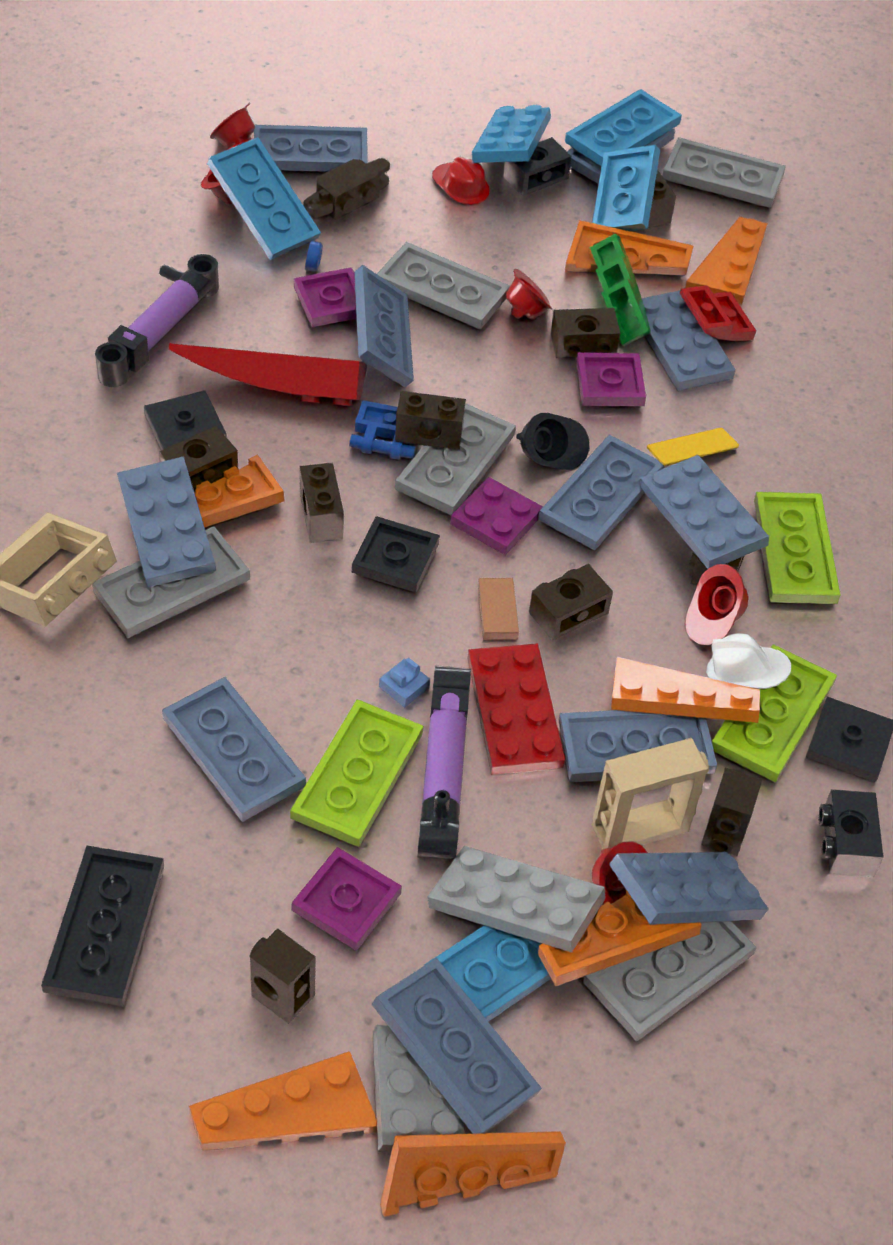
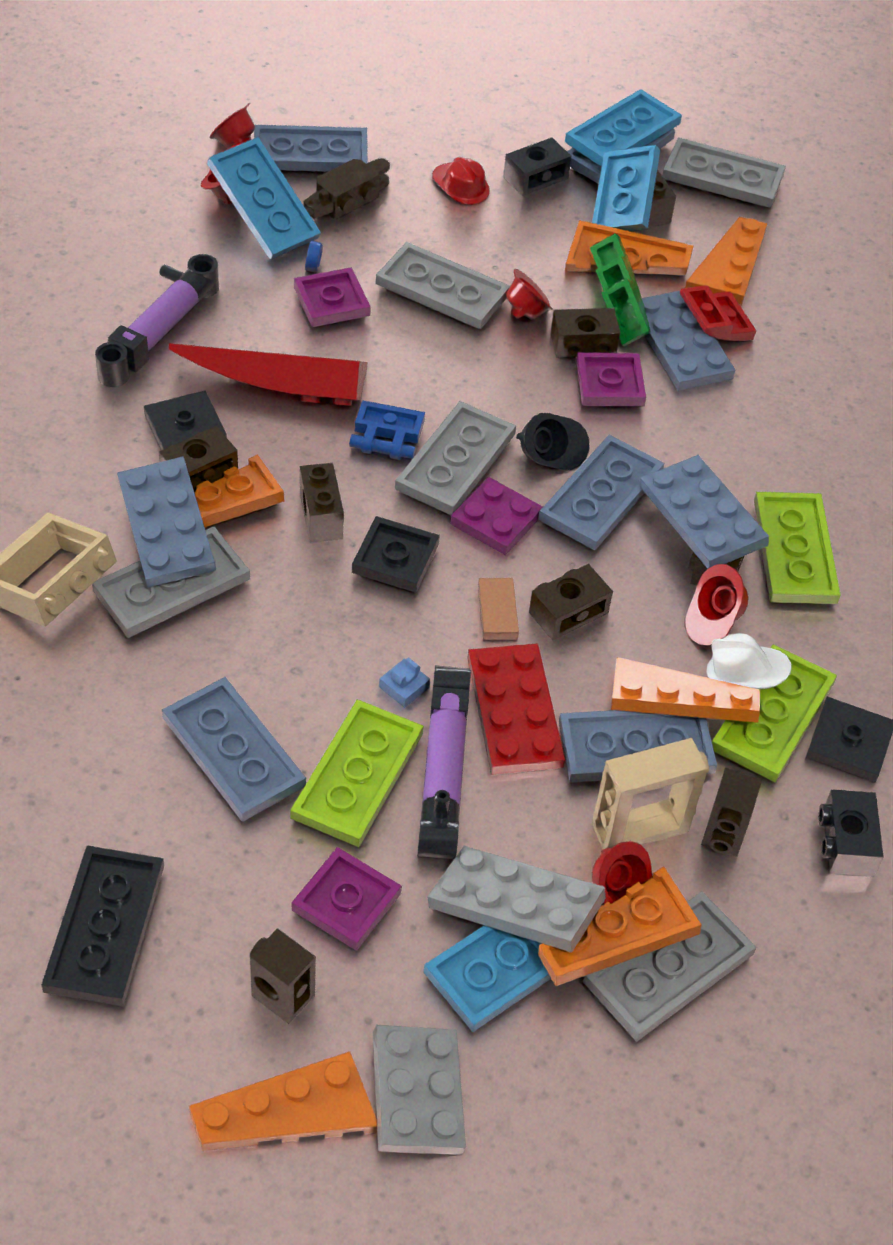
sand blue plate [354,265,414,387] -> none
sand blue plate [371,958,542,1134] -> none
orange wing [380,1131,566,1217] -> none
dark brown brick [395,391,466,450] -> none
dark azure plate [472,105,551,163] -> none
sand blue plate [609,852,769,924] -> none
yellow piece [647,428,739,466] -> none

